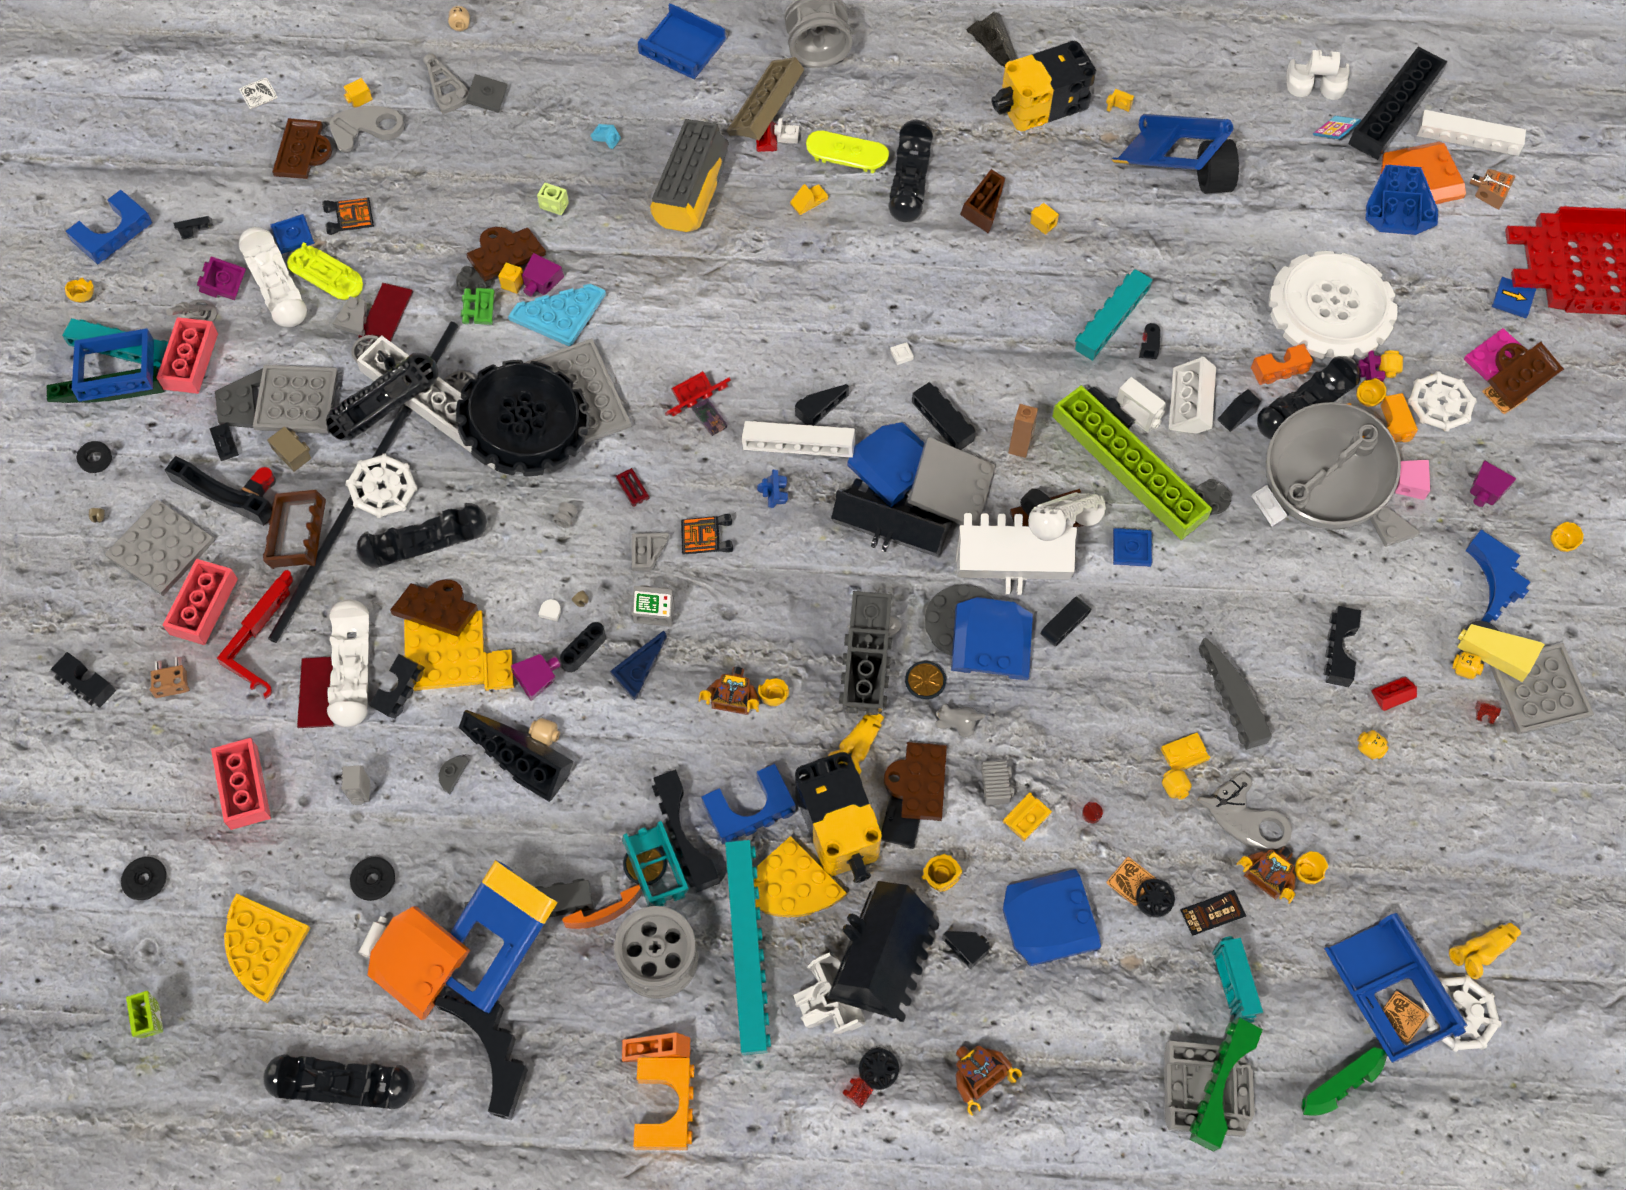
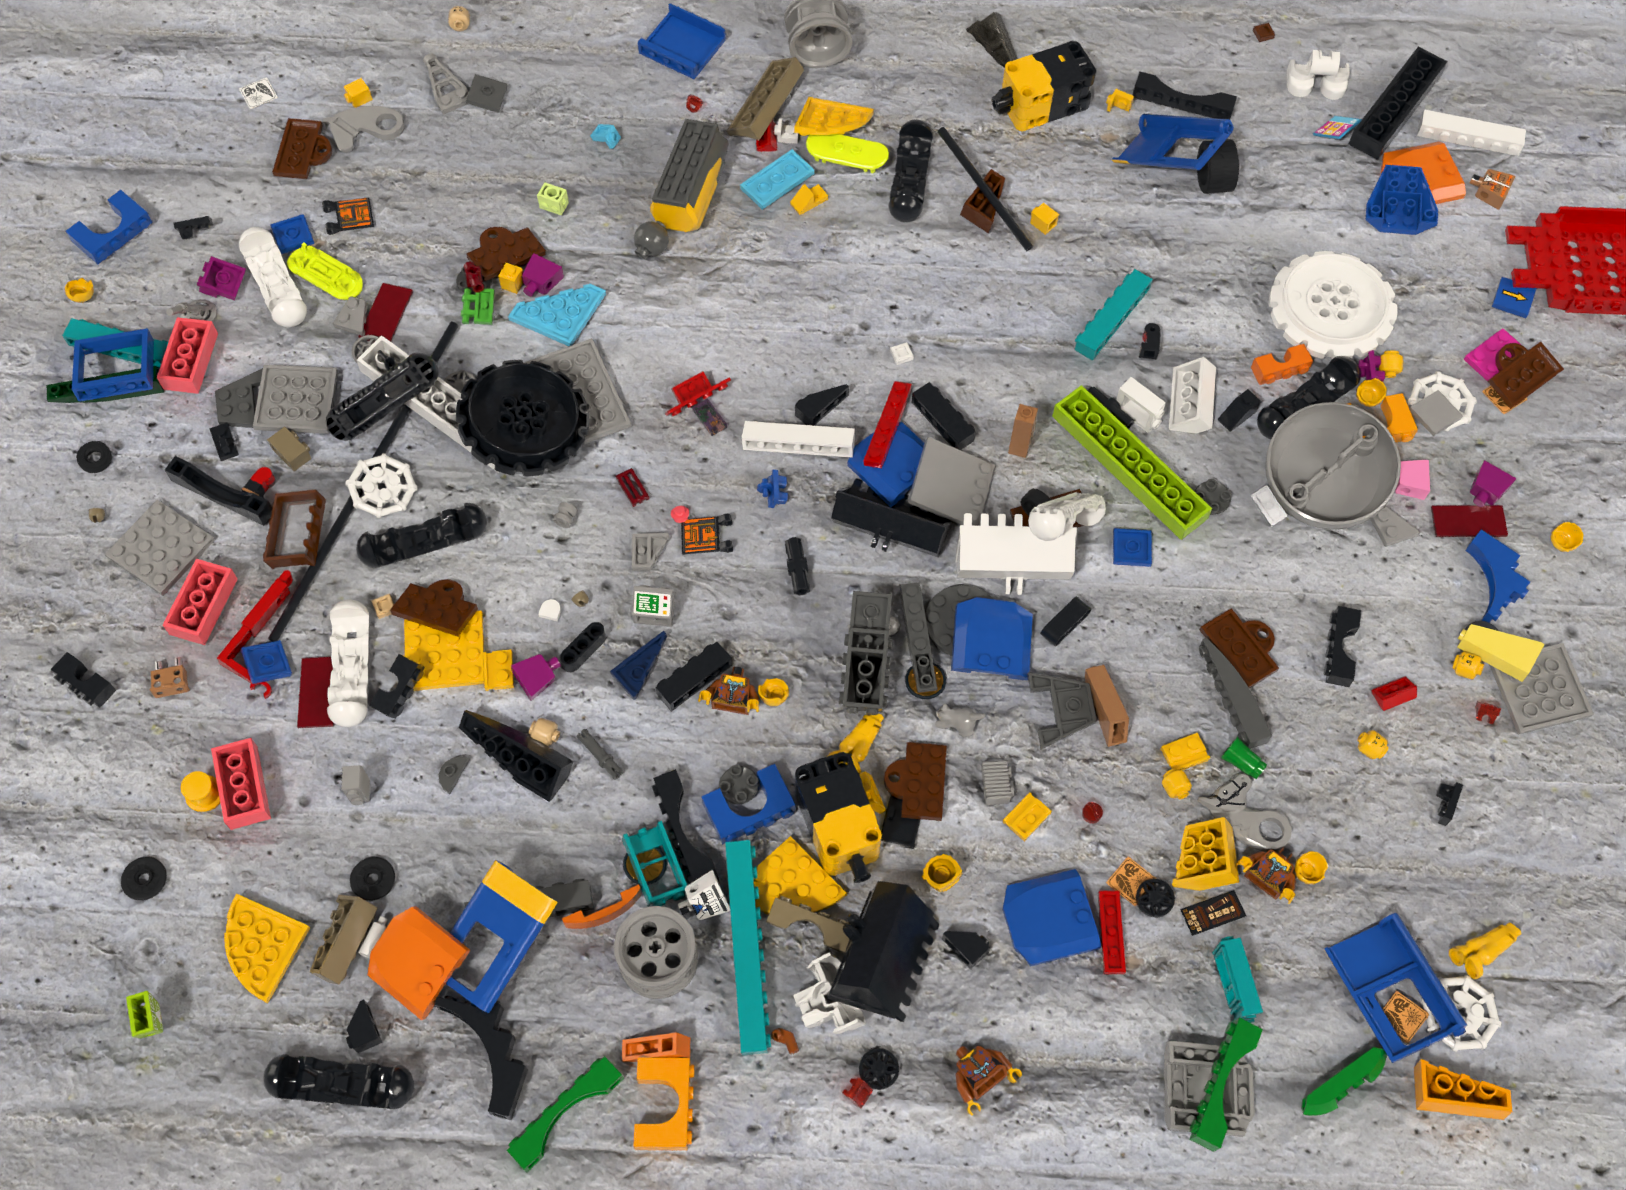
none -> yellow piece [181,771,221,812]
none -> blue tile [241,640,292,684]
none -> dark tan wedge [310,895,378,985]
none -> black slope [346,999,382,1053]
none -> tan tile [372,594,394,619]
none -> dark red axle [463,261,484,293]
none -> green arch [506,1056,624,1173]
none -> dark grey pin [577,729,624,780]
none -> dark grey brick [634,221,669,260]
none -> black brick [655,641,732,712]
none -> coral plate [671,506,690,523]
none -> white torso [678,870,730,920]
none -> clear red tile [686,94,703,113]
none -> dark grey dish [719,765,759,804]
none -> medium azure plate [740,149,814,210]
none -> dark tan arch [766,896,850,953]
none -> dark orange arm [771,1028,800,1055]
none -> black piece [785,537,810,596]
none -> yellow plate [794,97,874,136]
none -> yellow wing [859,771,887,814]
none -> red plate [863,381,912,468]
none -> dark grey slope [900,582,937,693]
none -> black piece [937,127,1033,252]
none -> dark grey wing [1027,672,1097,750]
none -> medium nougat slope [1085,665,1129,747]
none -> red plate [1098,891,1126,974]
none -> black arch [1133,71,1237,120]
none -> yellow wedge [1172,817,1239,891]
none -> reddish brown plate [1199,608,1279,689]
none -> green plant [1221,736,1267,779]
none -> reddish brown tile [1253,23,1275,42]
none -> light grey tile [1409,390,1463,436]
none -> light orange wedge [1414,1059,1512,1120]
none -> dark red piece [1431,505,1508,537]
none -> black hinge [1436,782,1463,826]

